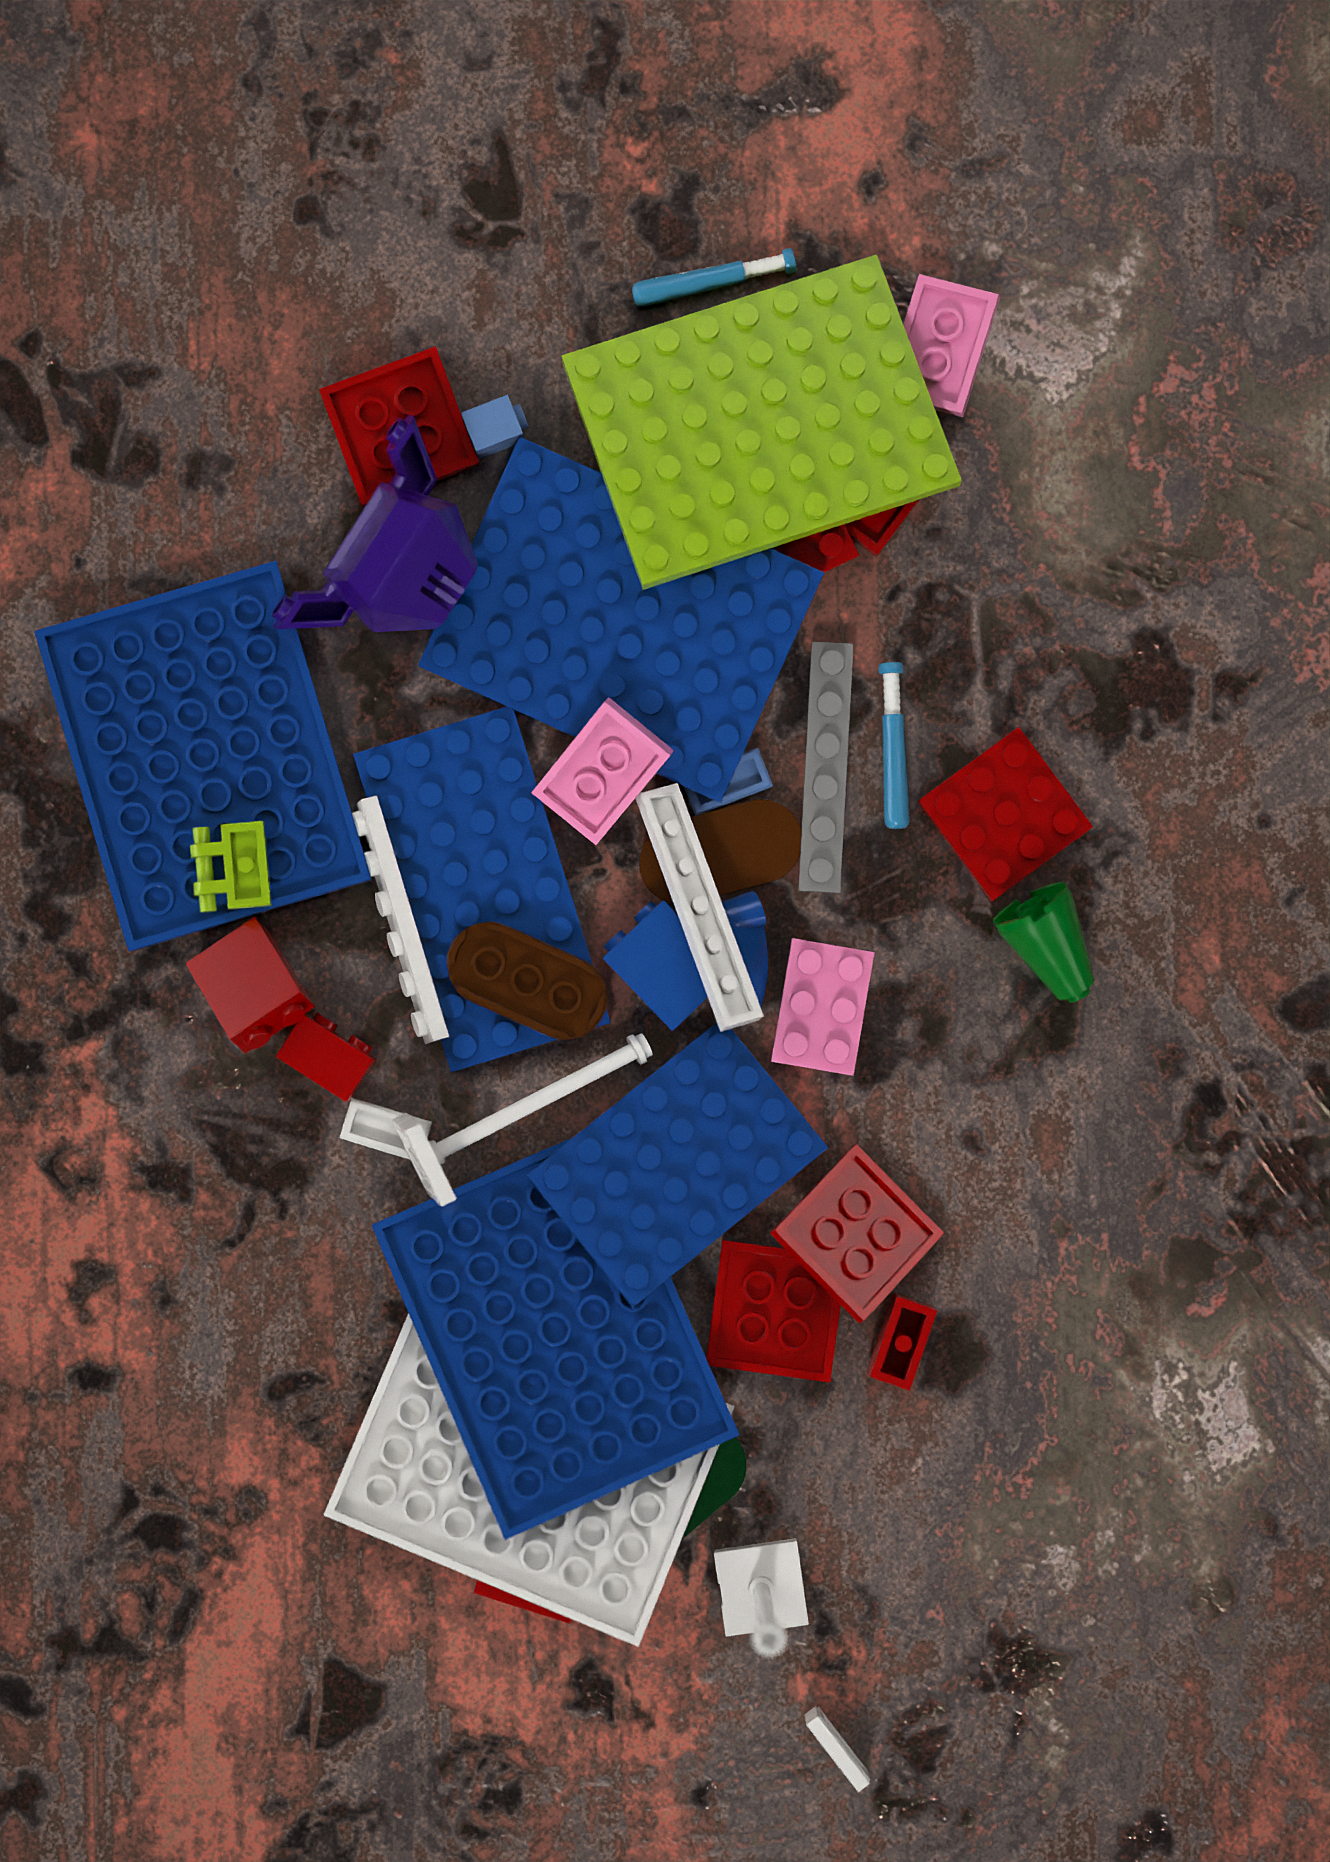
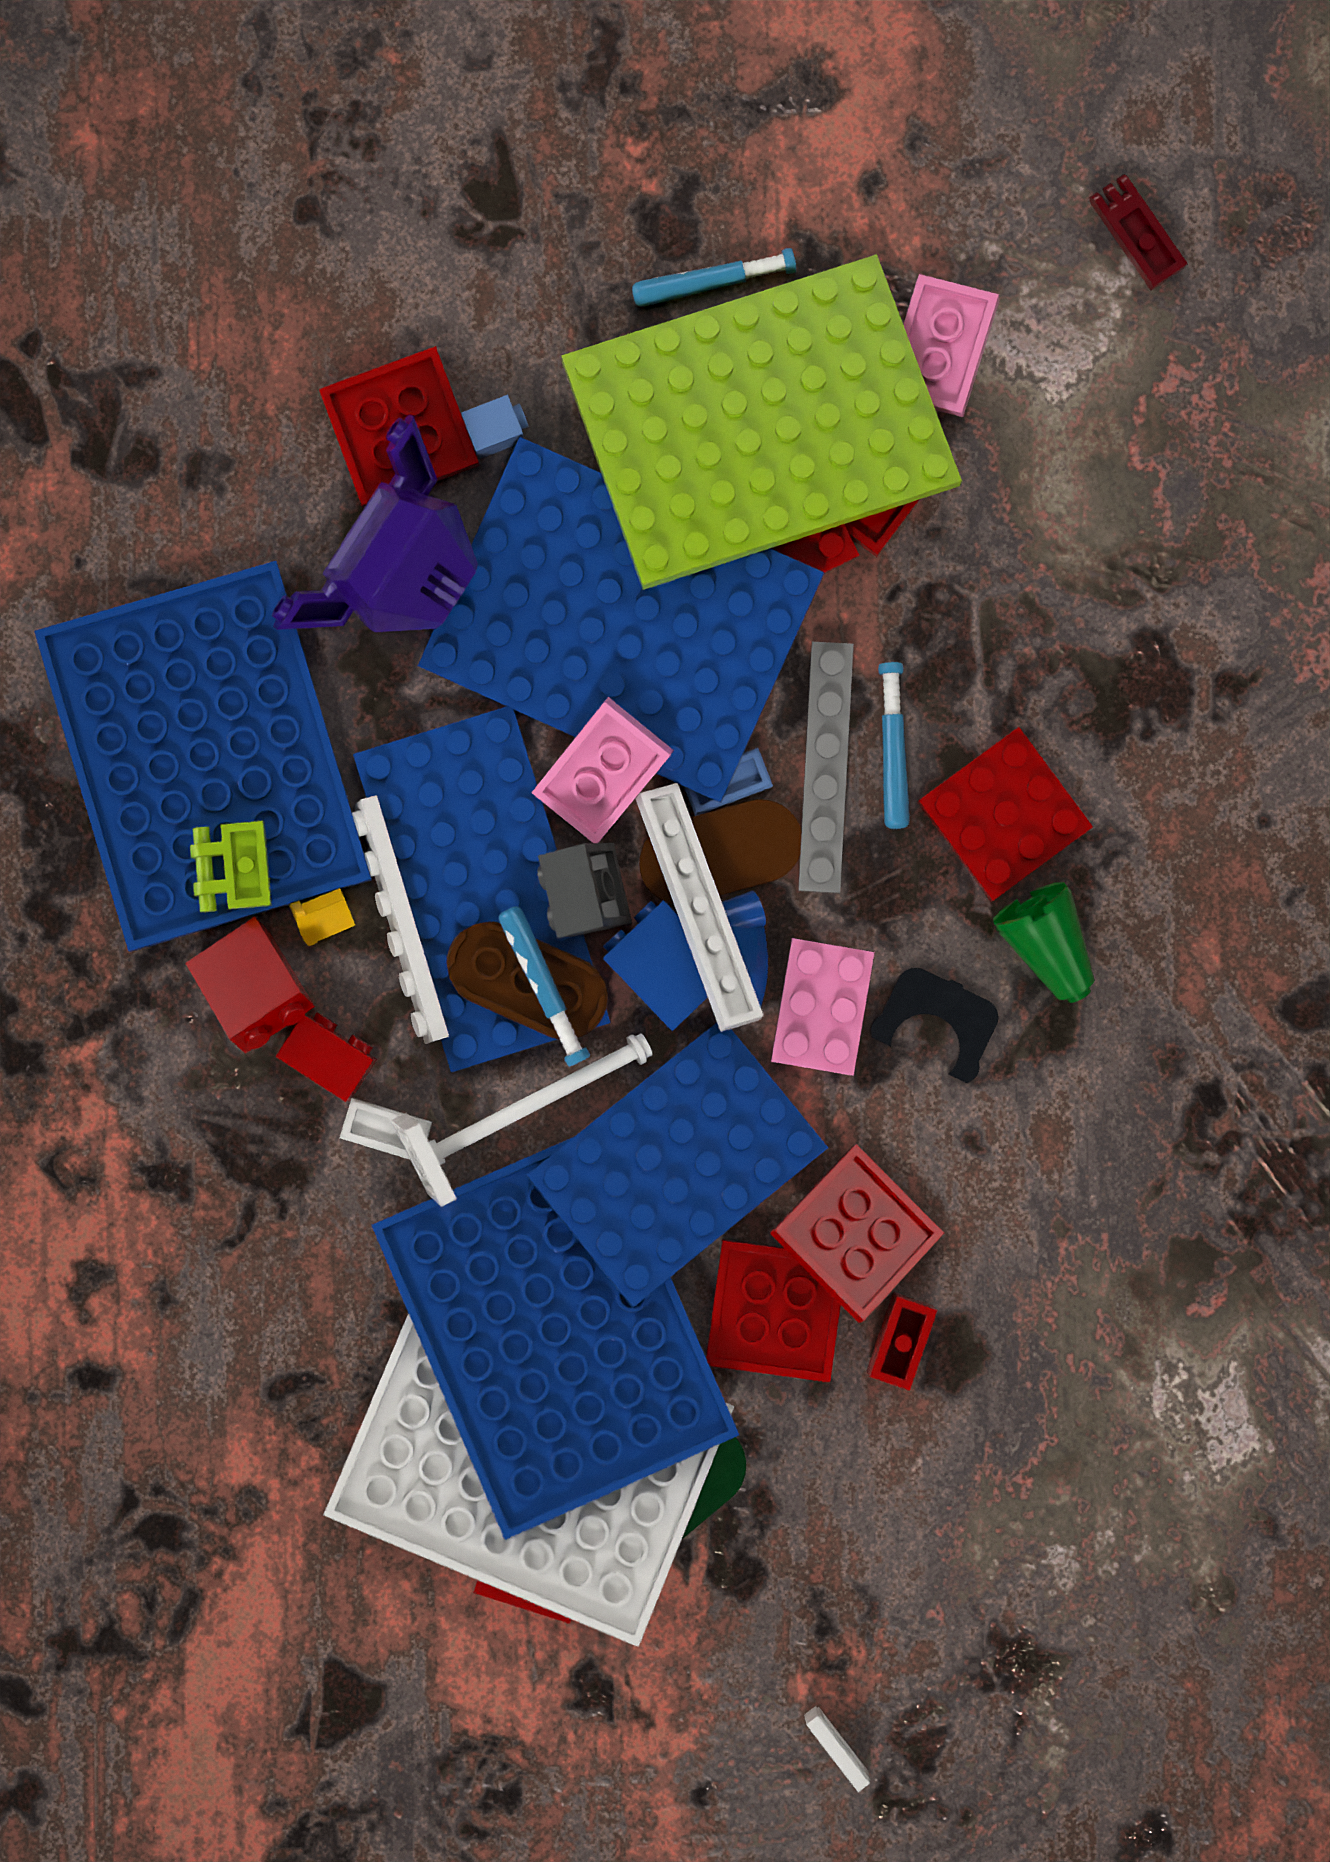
white tile [714,1538,809,1656] -> none
none -> yellow tile [289,888,356,946]
none -> dark azure piece [499,906,590,1067]
none -> dark grey slope [538,843,633,938]
none -> black piece [871,968,998,1084]
none -> dark red hinge [1089,174,1188,291]

